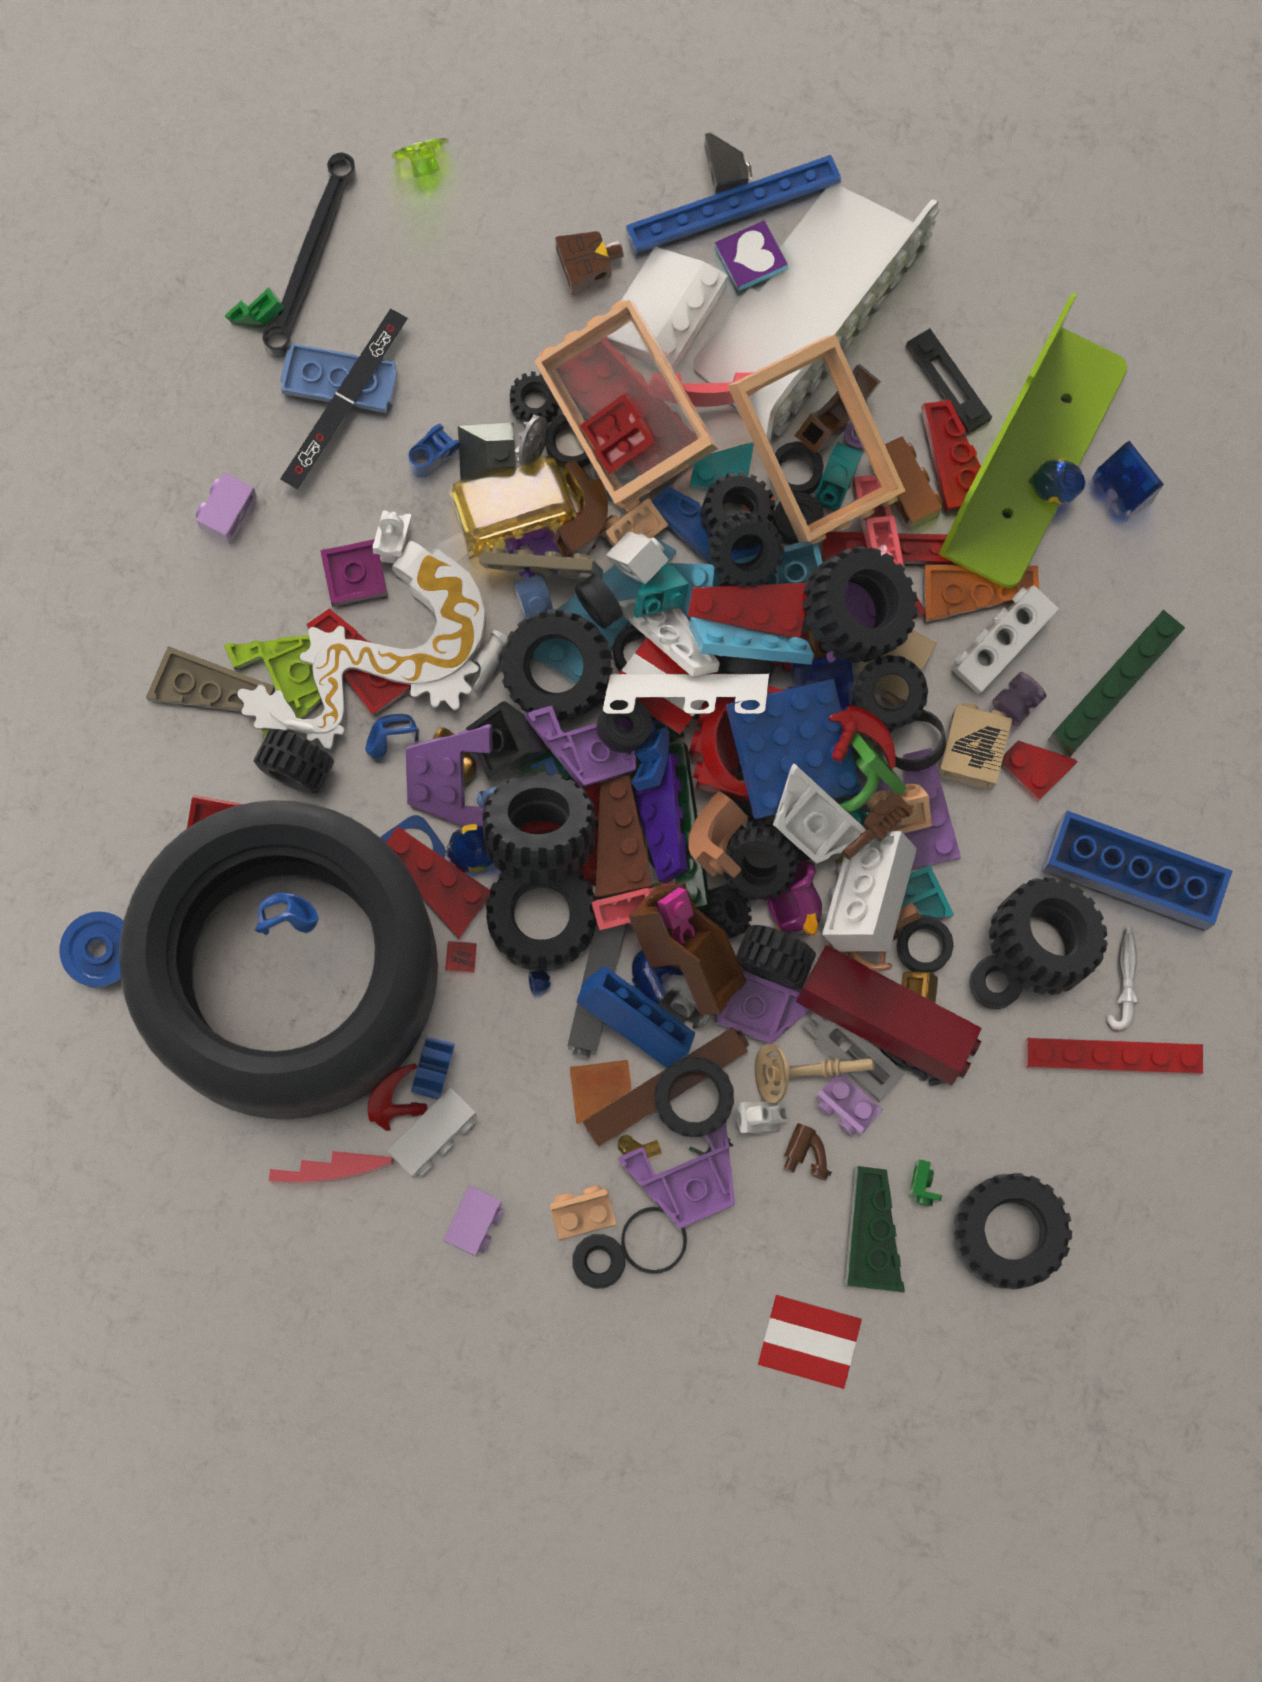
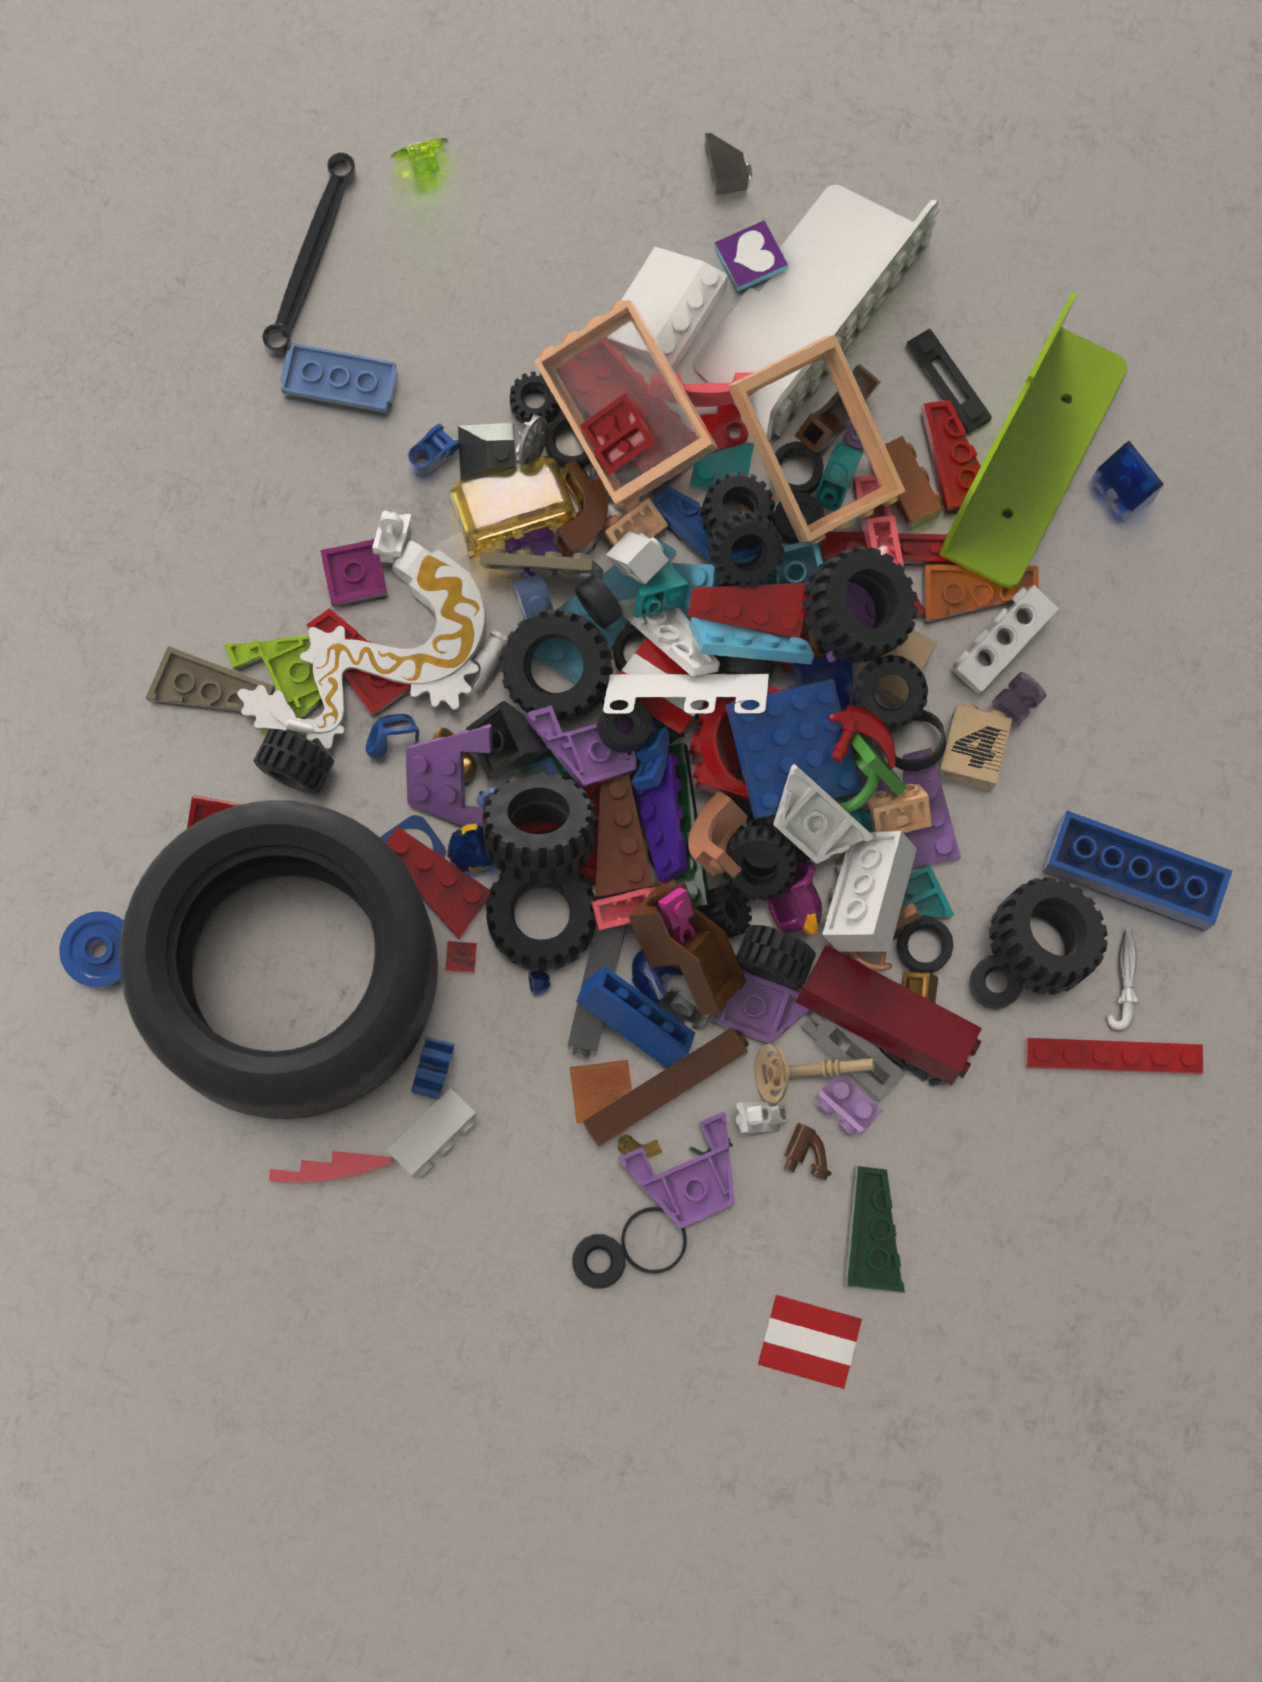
lavender brick [196,472,257,544] -> none
green slope [225,287,285,325] -> none
blue piece [255,893,318,935] -> none
black sticker [280,308,408,490] -> none
red piece [367,1063,428,1131] -> none
lavender brick [443,1186,504,1257] -> none
light nougat bracket [550,1185,616,1240] -> none
reddish brown torso [555,231,624,295] -> none
blue plate [626,155,841,253] -> none
black tyre [654,1057,734,1137] -> none
reddish brown piece [842,793,913,860] -> none
green bracket [908,1159,942,1207] -> none
black tyre [953,1173,1073,1289] -> none
red wing [1001,740,1077,802] -> none
hair [1028,458,1086,505] -> none
dark green brick [1047,609,1185,757] -> none
none -> red plate [699,403,749,452]

